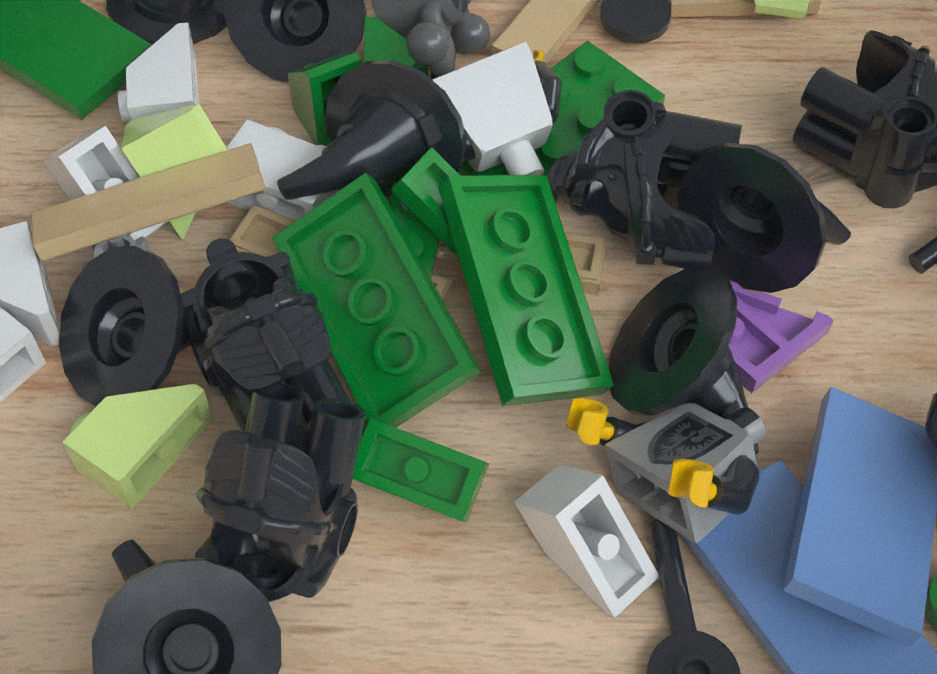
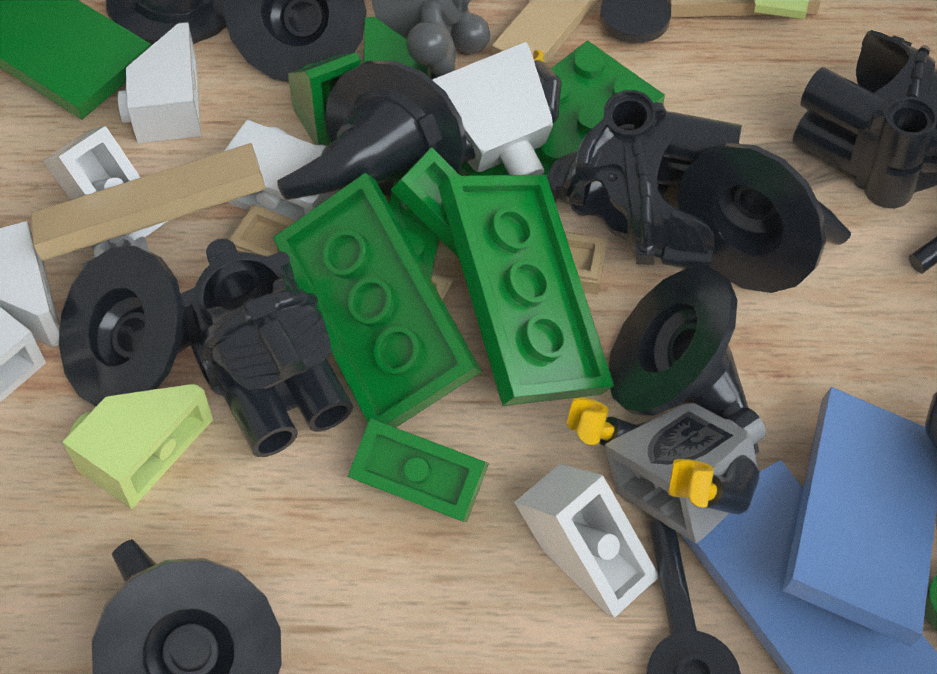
yellowish green slope [121,103,228,241] -> none
black helmet [195,382,366,602] -> none
medium lavender wing [728,281,834,394] -> none

